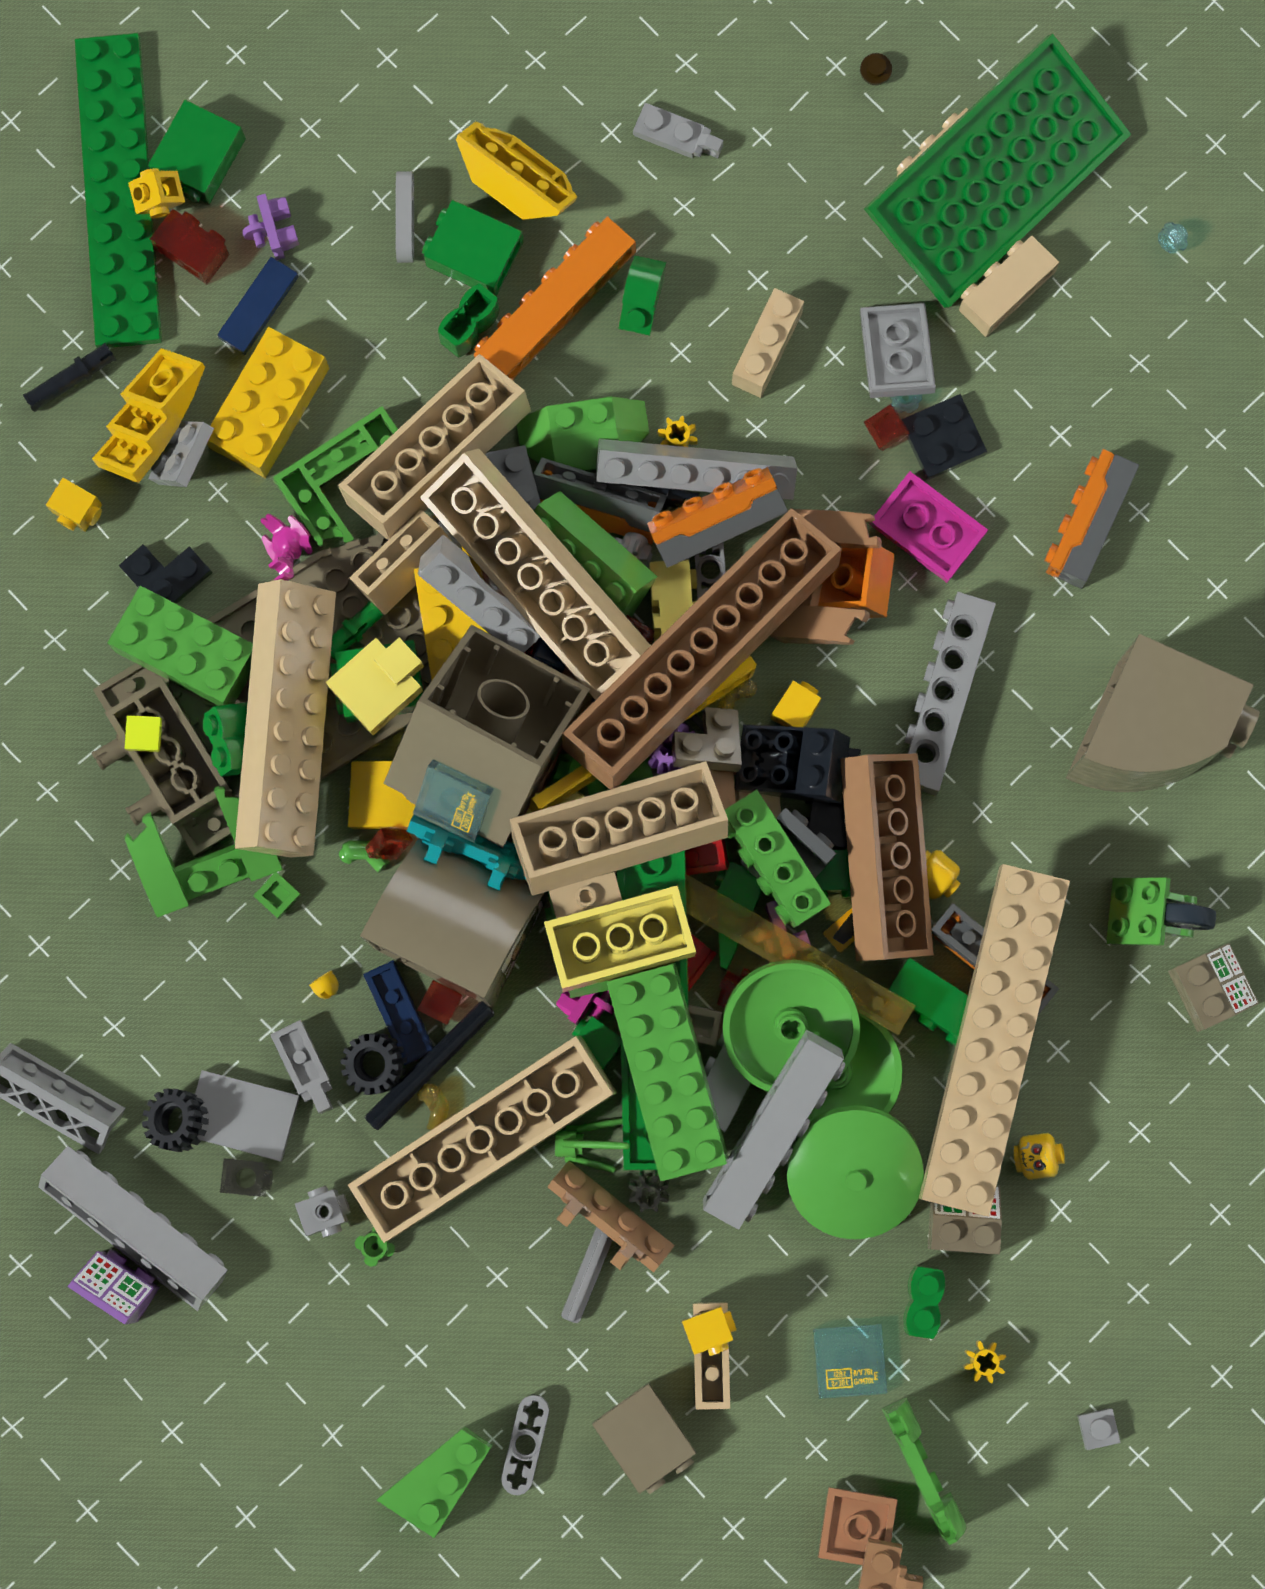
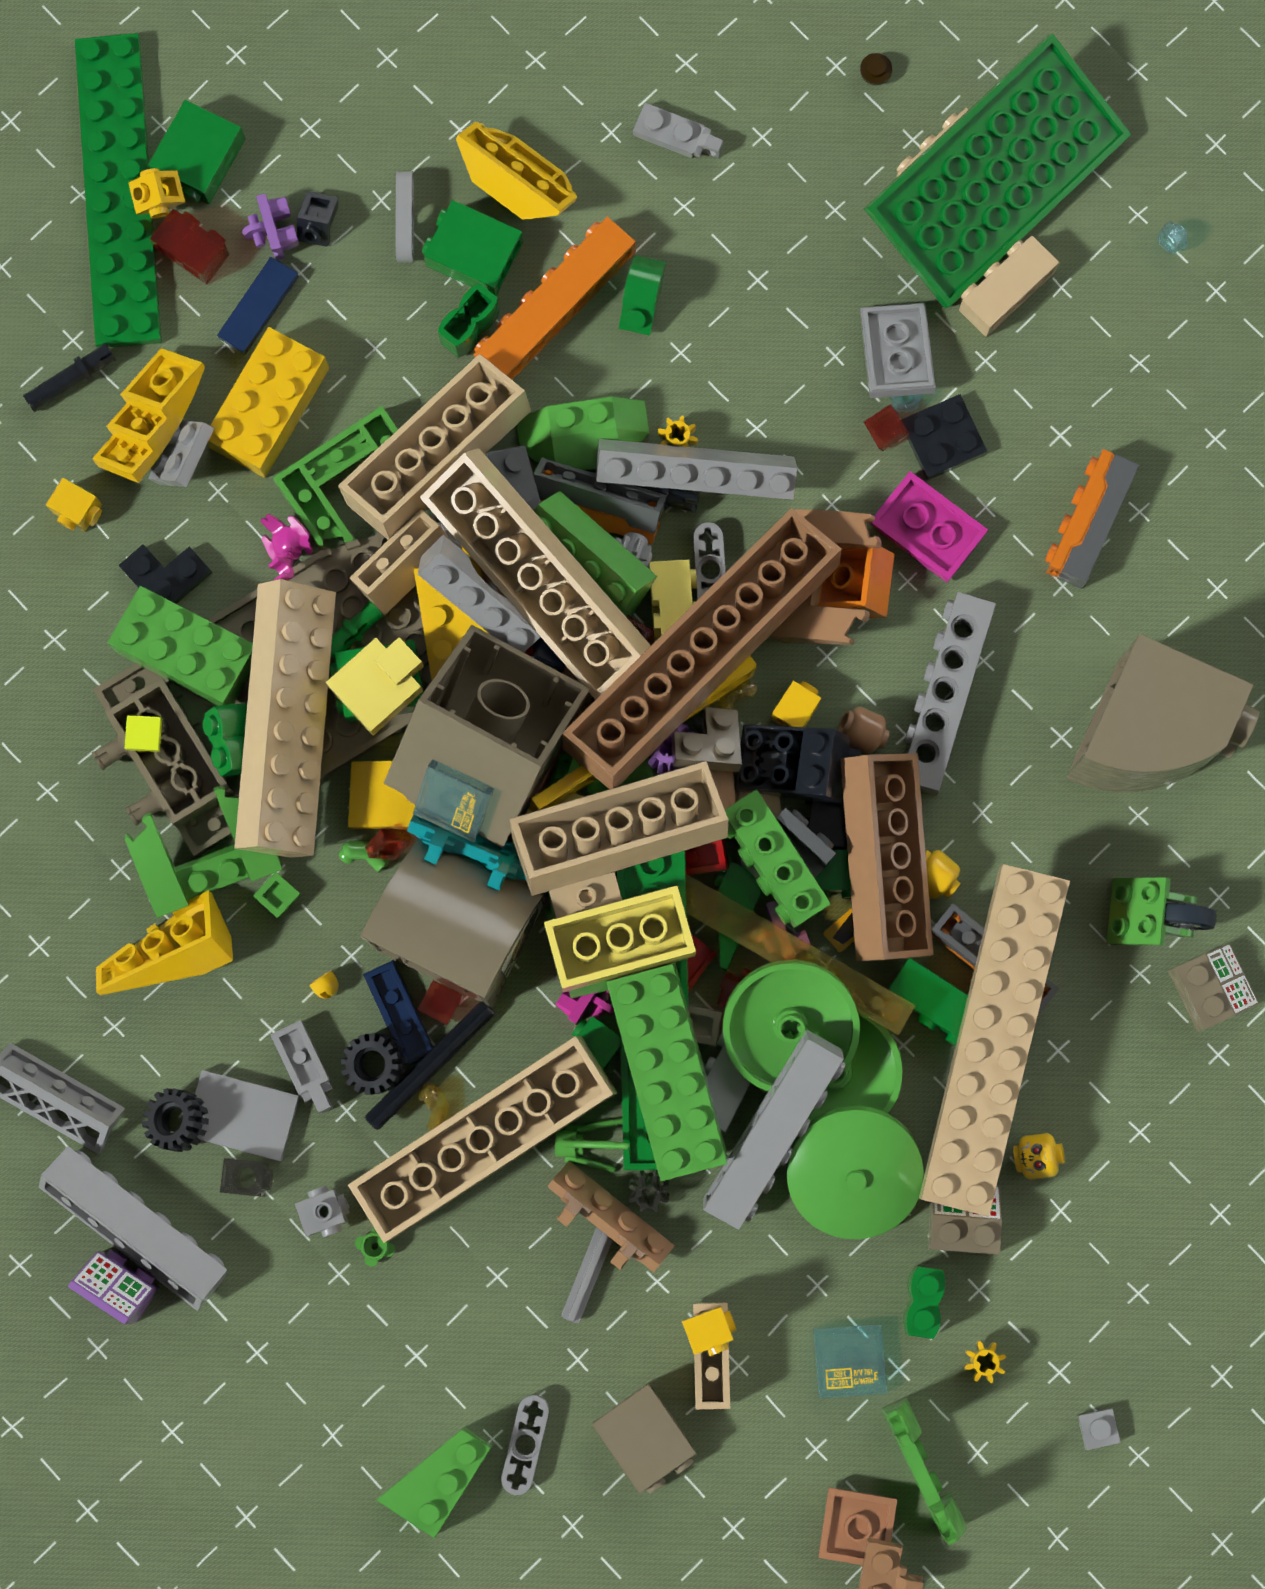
piece [647,467,788,568] -> none
tan brick [732,288,804,398] -> none
none -> yellow wedge [96,890,233,995]
none -> black bracket [297,191,338,247]
none -> medium nougat head [838,706,889,755]

